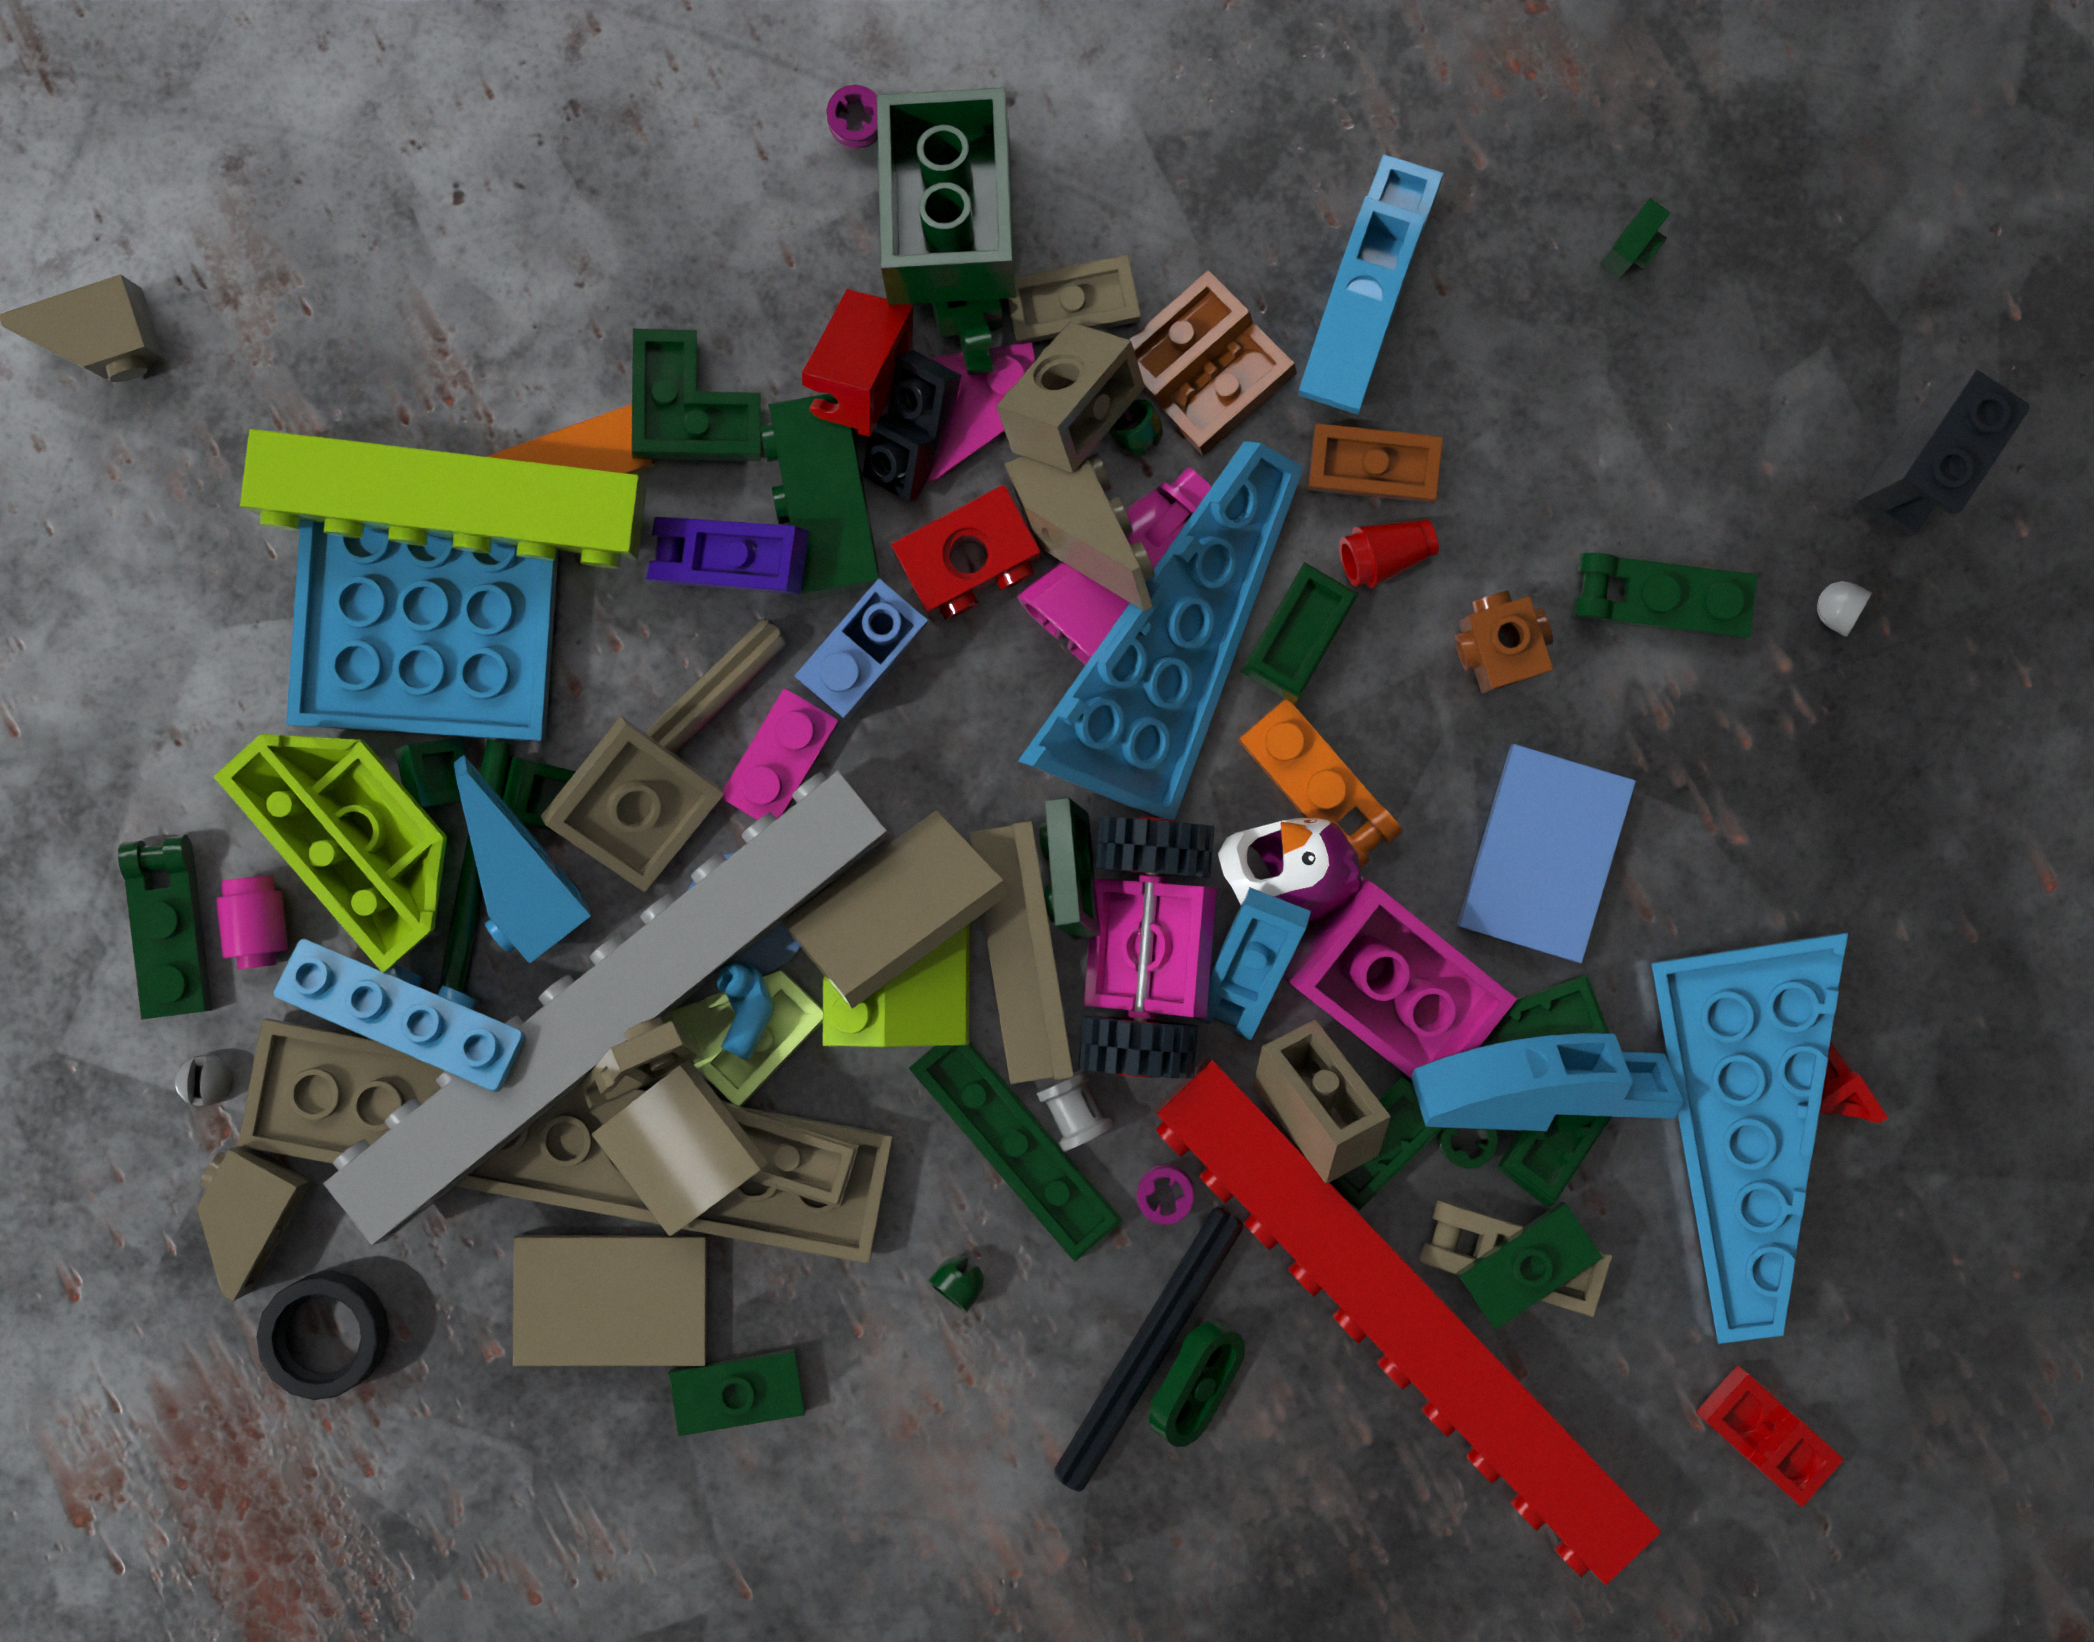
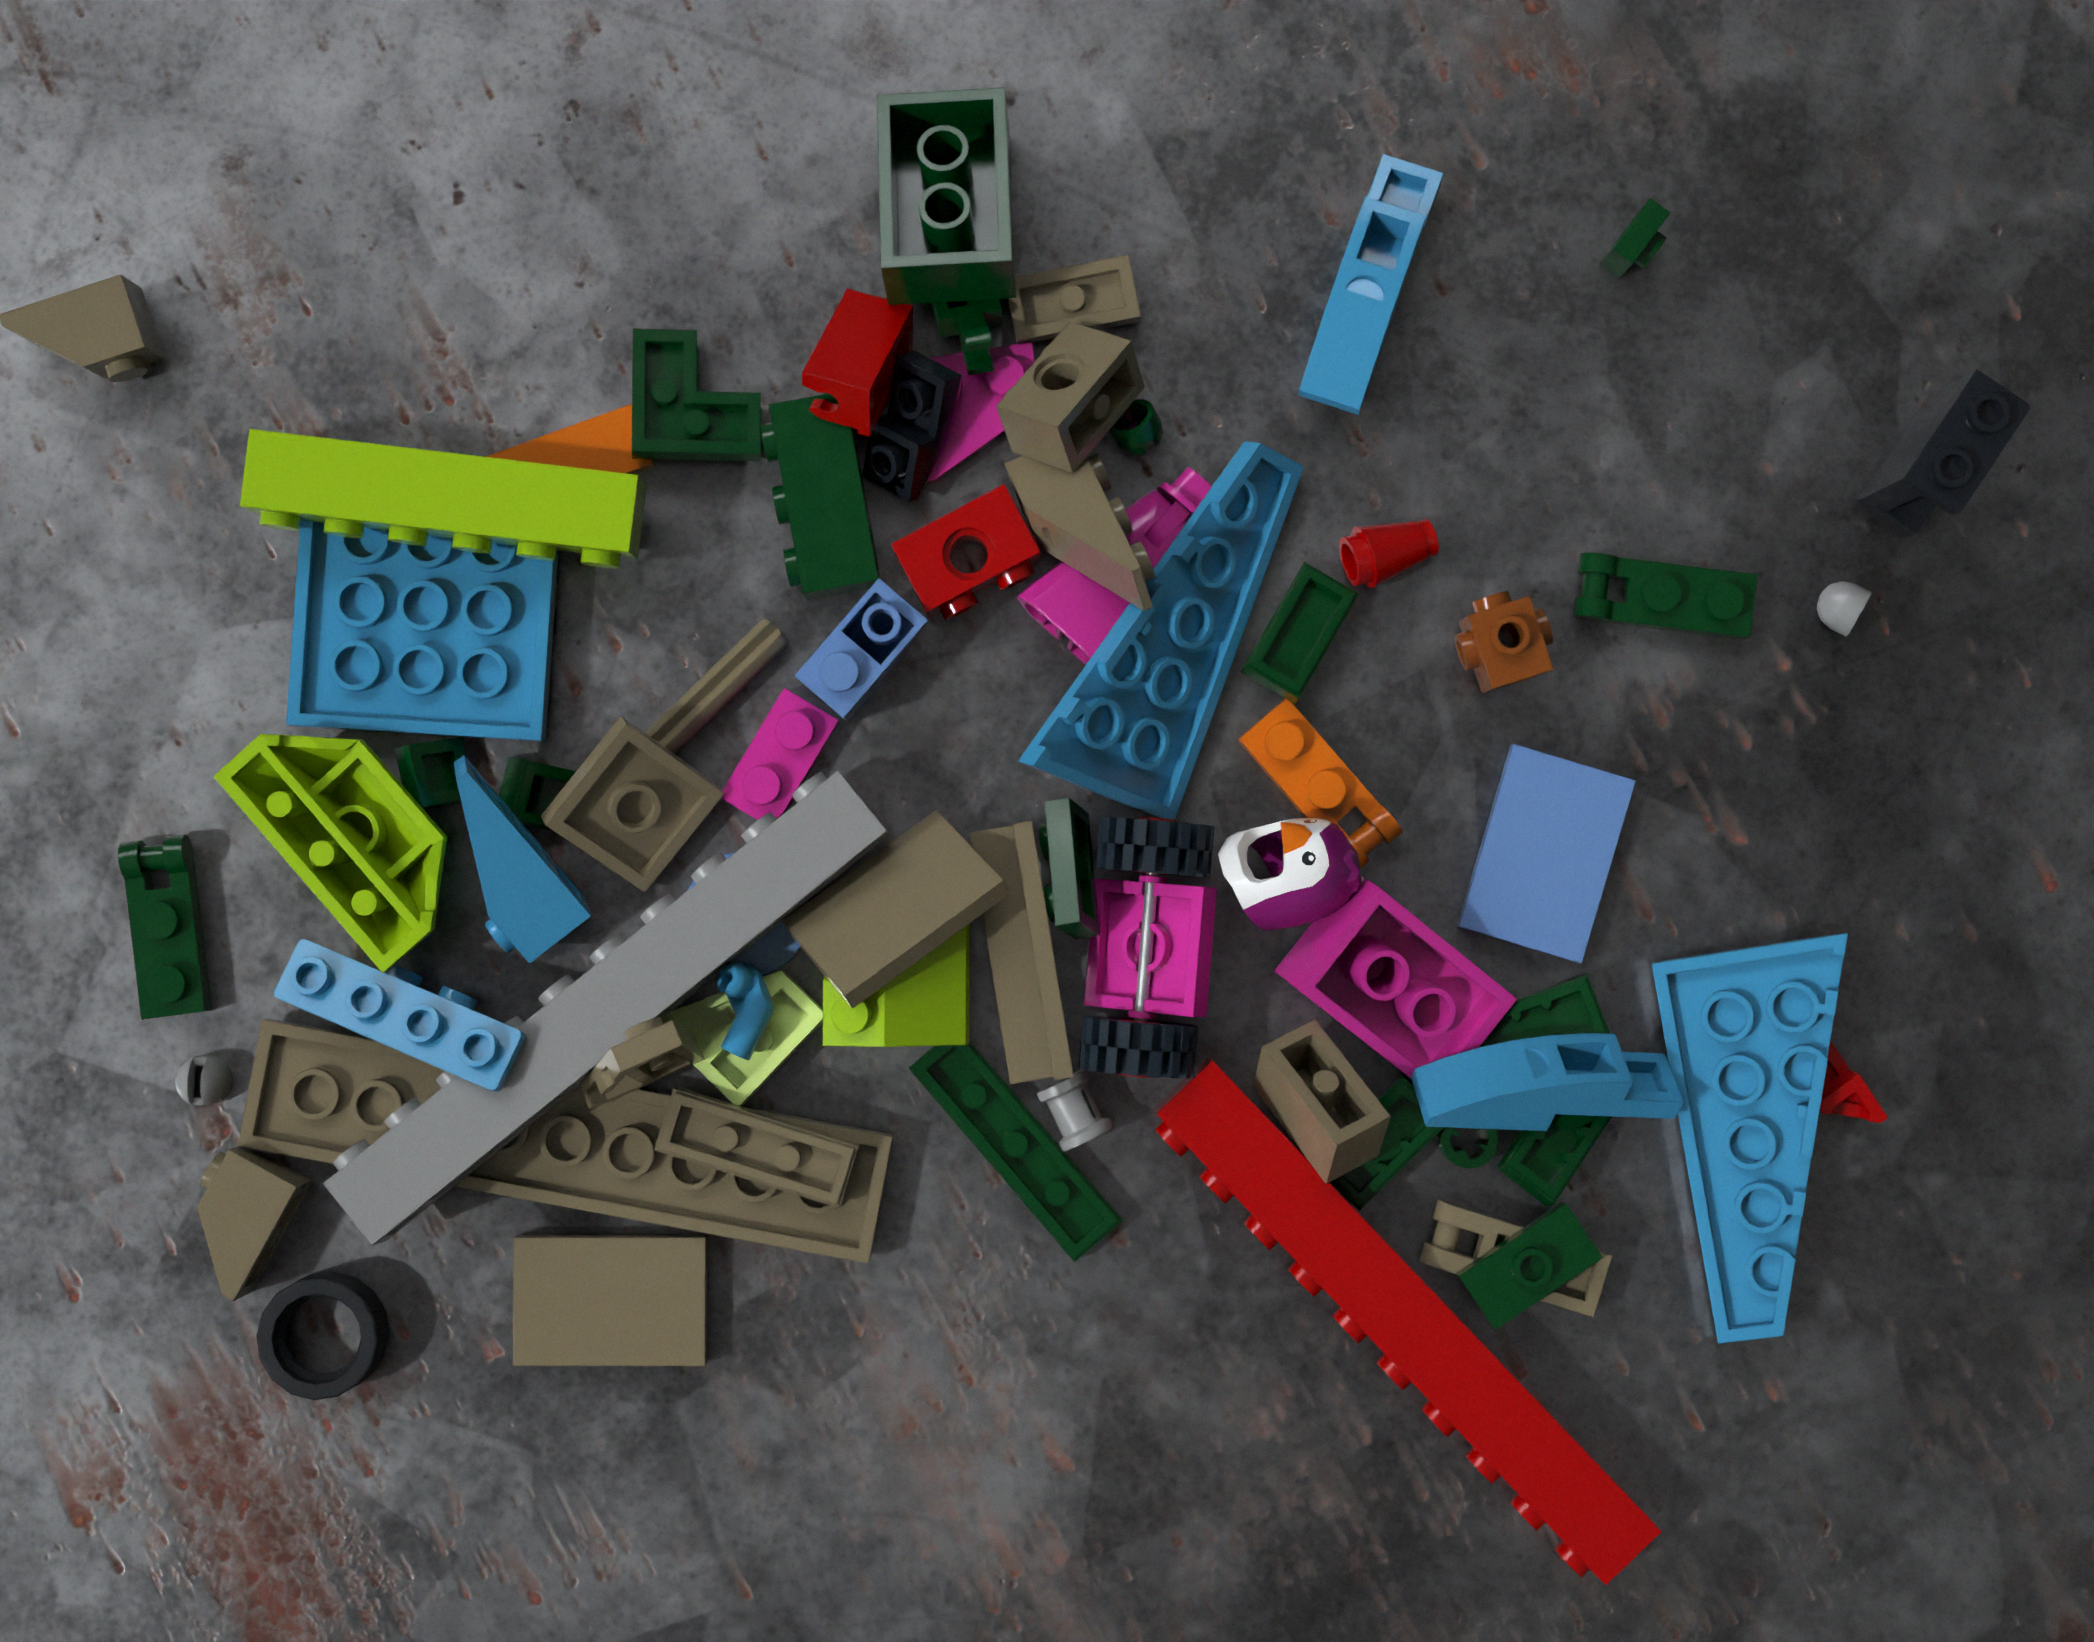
dark pink brick [216,875,289,970] -> none
dark green bar [438,739,512,993] -> none
dark tan slope [591,1059,768,1236] -> none
dark purple plate [645,517,809,595] -> none
dark green plate [668,1348,807,1436] -> none
magenta bush [826,84,878,149] -> none
dark green hinge [927,1256,984,1313] -> none
black axle [1054,1207,1243,1492] -> none
dark orange slope [1129,270,1297,456] -> none
magenta bush [1136,1164,1194,1225] -> none
dark green plate [1149,1320,1245,1447] -> none
dark azure plate [1191,887,1311,1040] -> none
dark orange plate [1307,423,1443,503] -> none
red slope [1695,1365,1844,1507] -> none

